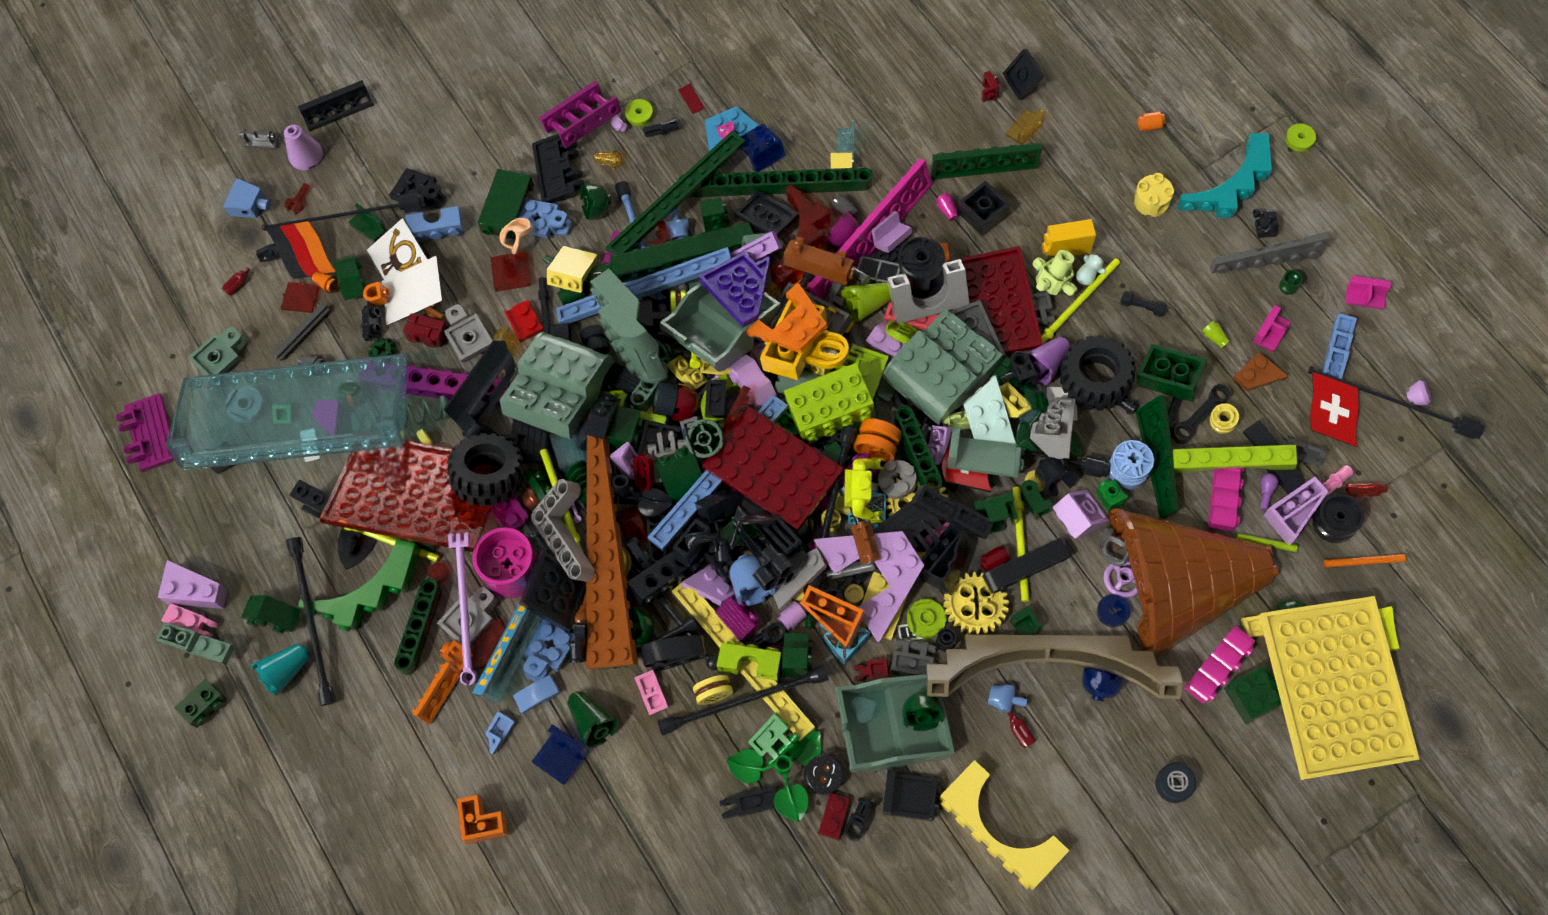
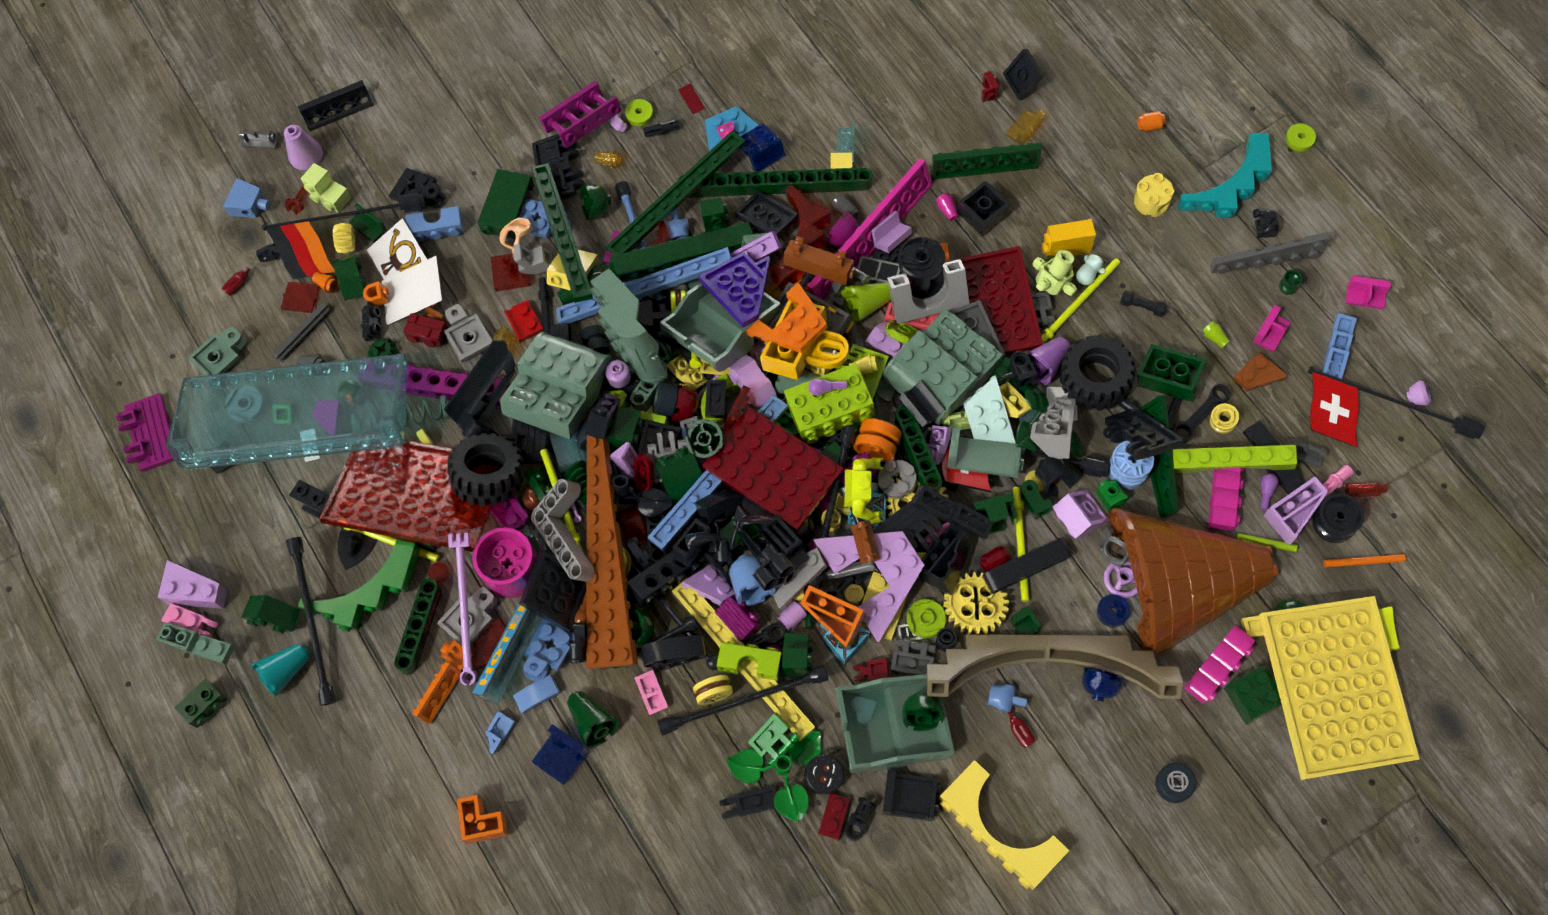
none -> yellowish green brick [300,163,352,213]
none -> light yellow gear [333,223,356,254]
none -> light grey brick [513,243,552,274]
none -> dark green plate [531,163,593,303]
none -> lavender head [605,360,631,388]
none -> medium lavender piece [808,378,847,396]
none -> light yellow cone [849,355,878,374]
none -> black panel [899,380,946,427]
none -> black hinge [1103,407,1184,460]

